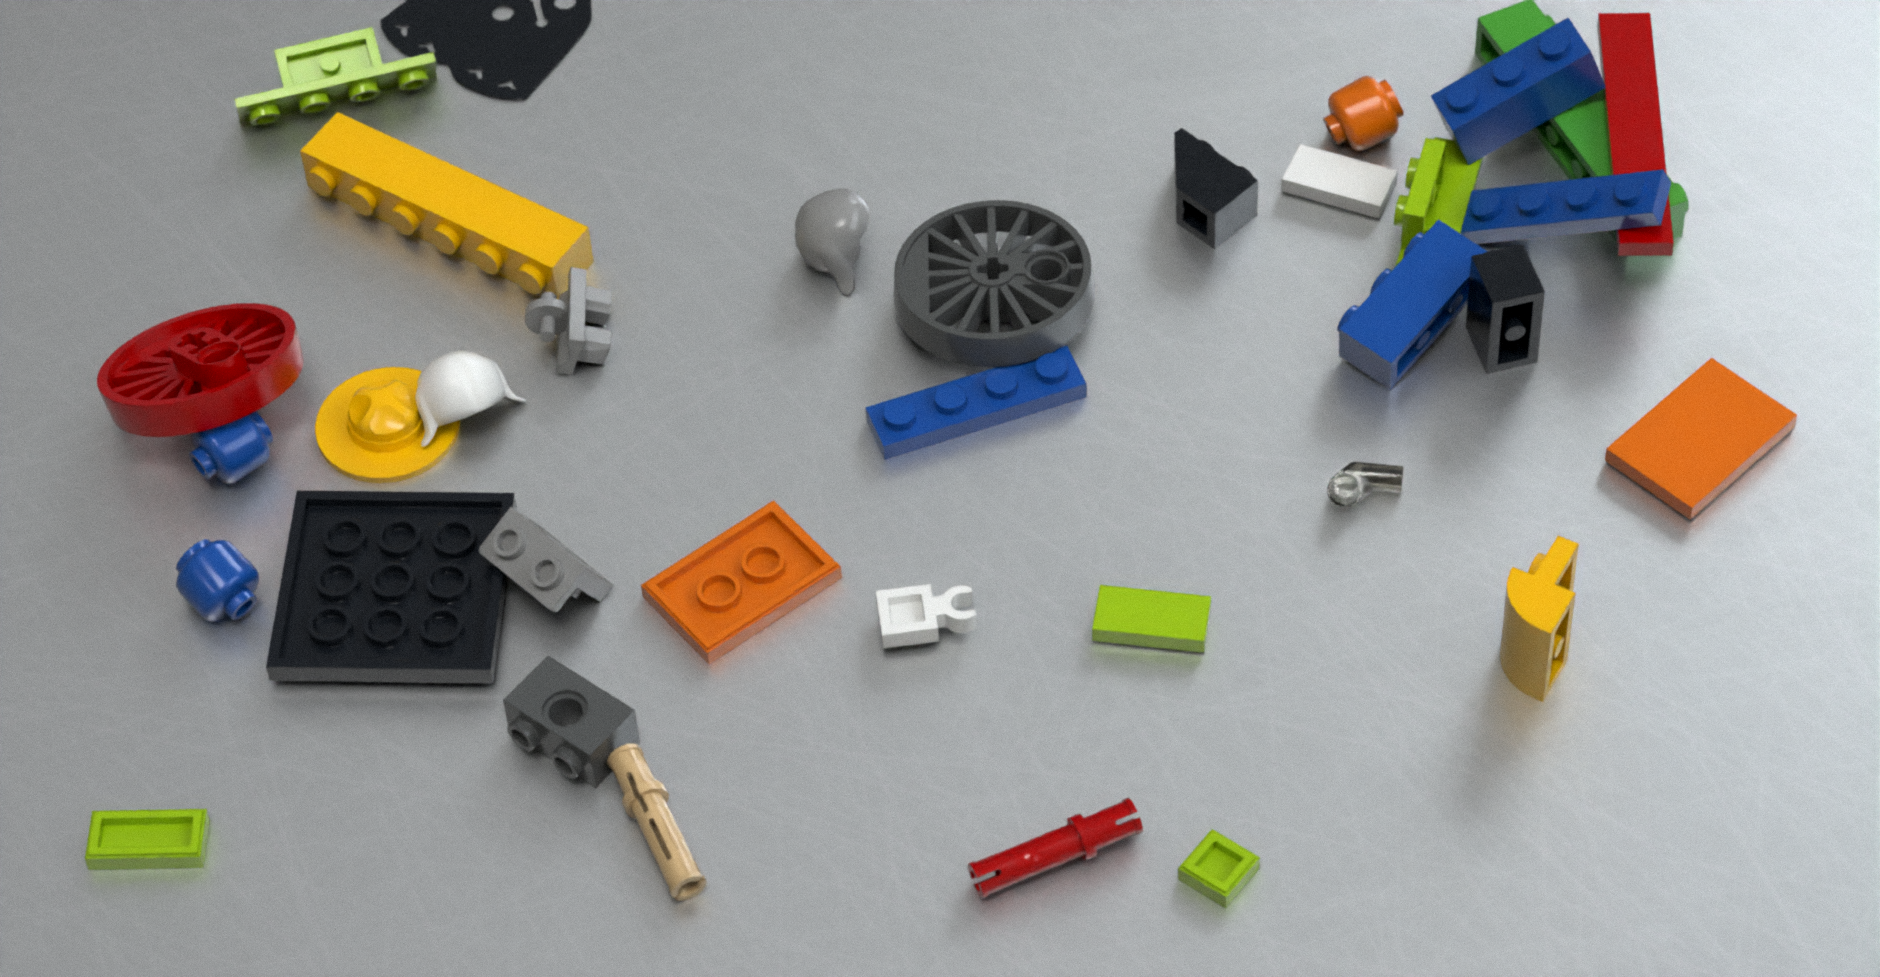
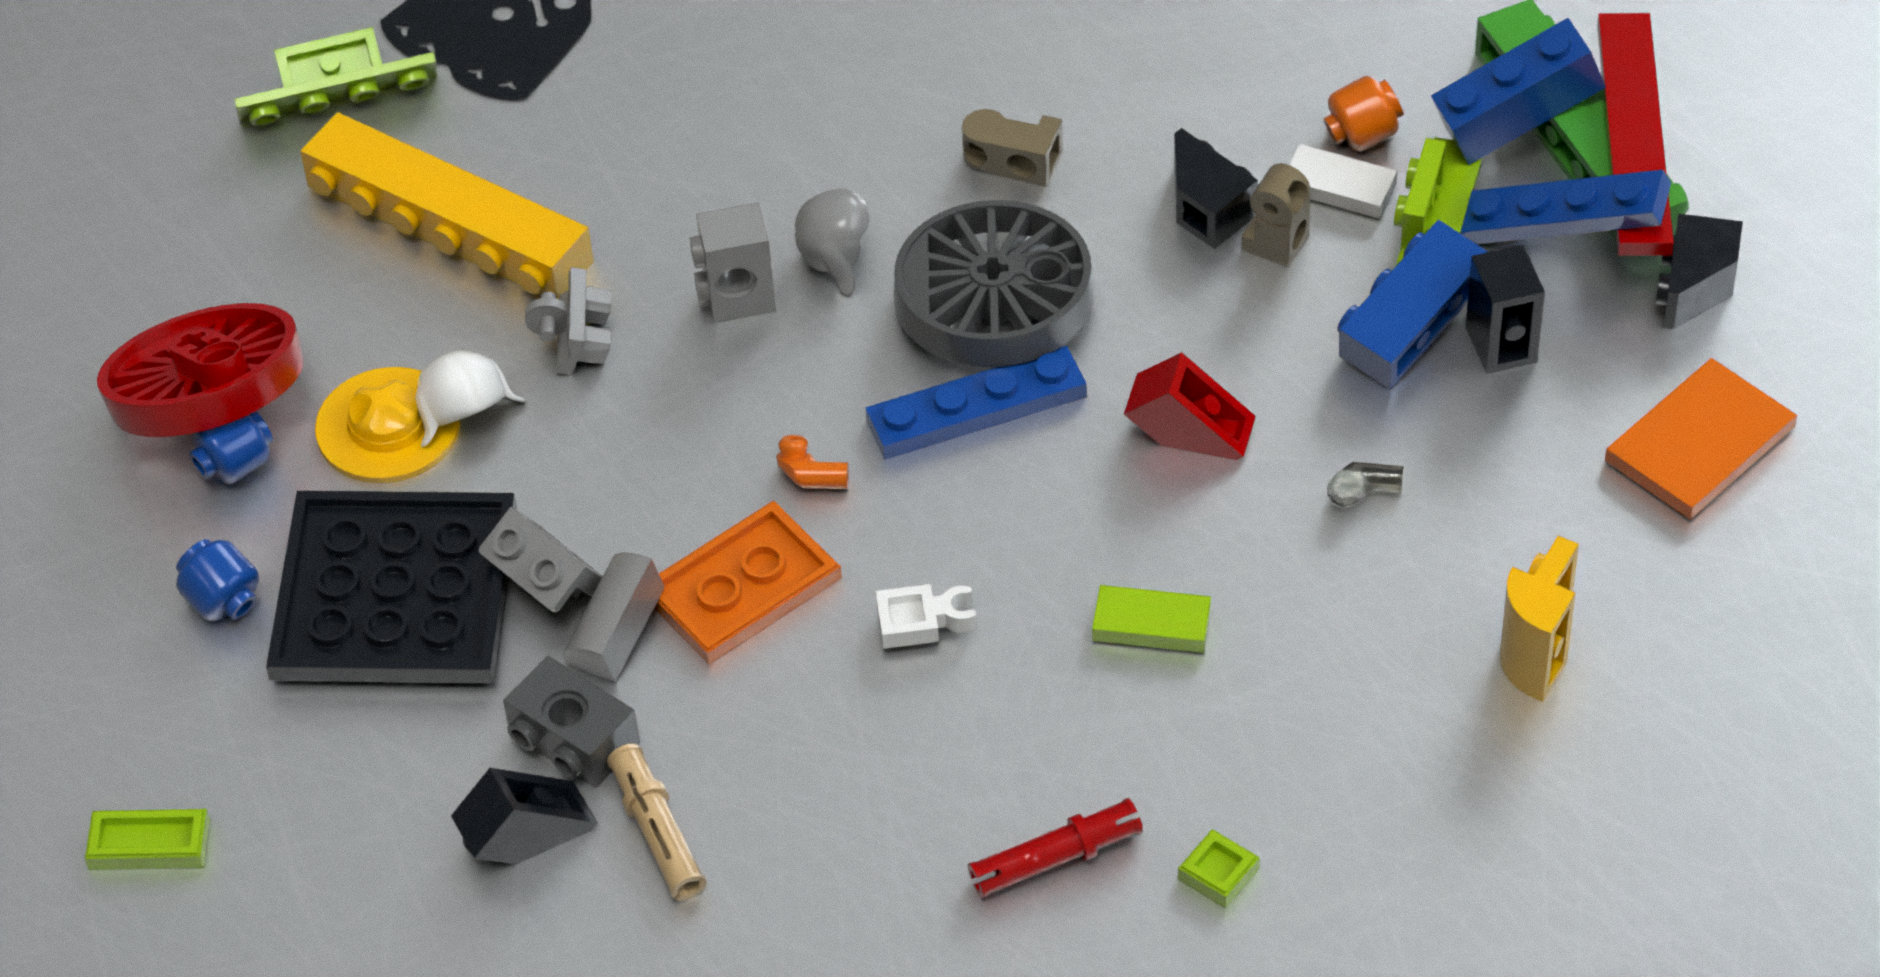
none -> black slope [451,767,598,864]
none -> light grey brick [563,552,665,683]
none -> light grey brick [689,202,776,323]
none -> orange arm [776,435,849,489]
none -> dark tan leg [962,109,1063,187]
none -> red slope [1124,352,1256,460]
none -> dark tan leg [1241,163,1310,267]
none -> black slope [1655,213,1743,329]

